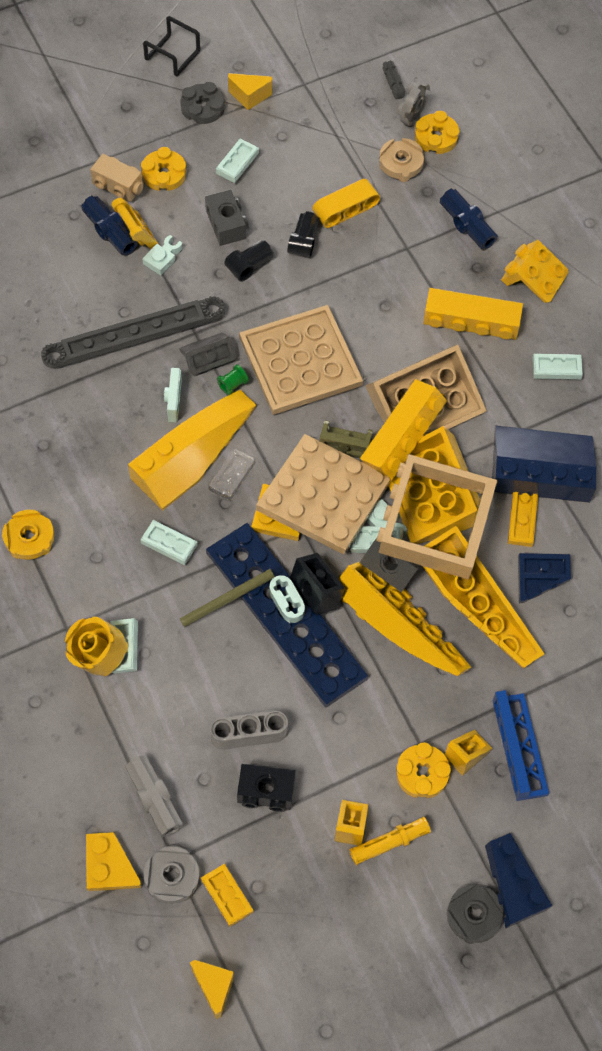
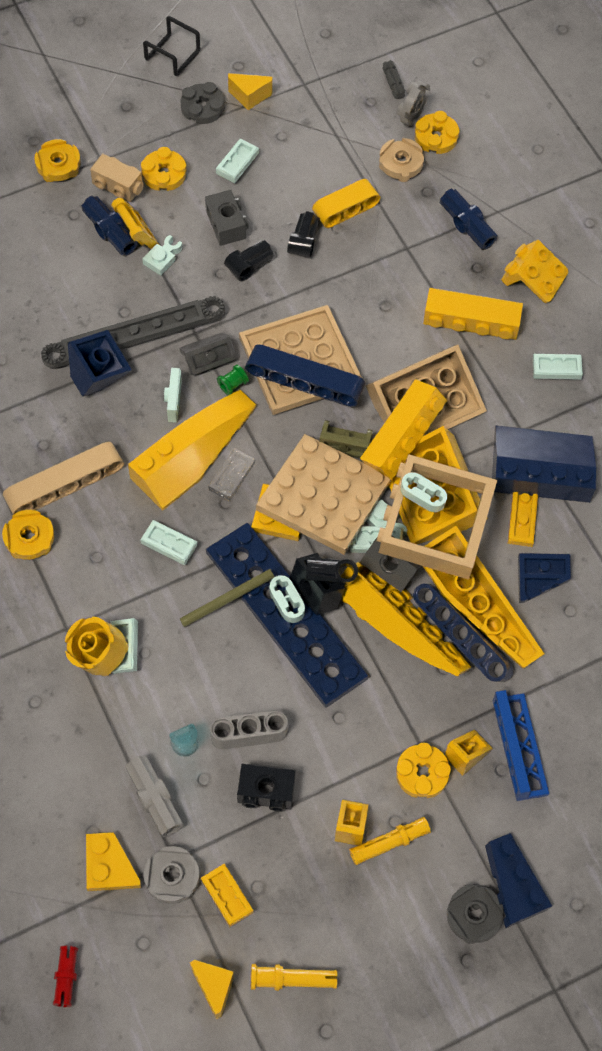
none -> tan beam [3,442,124,515]
none -> yellow plate [34,139,81,182]
none -> red pin [53,946,78,1007]
none -> dark blue slope [68,330,132,397]
none -> clear light blue brick [169,724,199,757]
none -> dark blue beam [245,344,365,407]
none -> yellow pin [250,964,337,991]
none -> black piece [305,557,358,586]
none -> light aqua beam [400,473,447,512]
none -> dark blue beam [413,583,513,682]

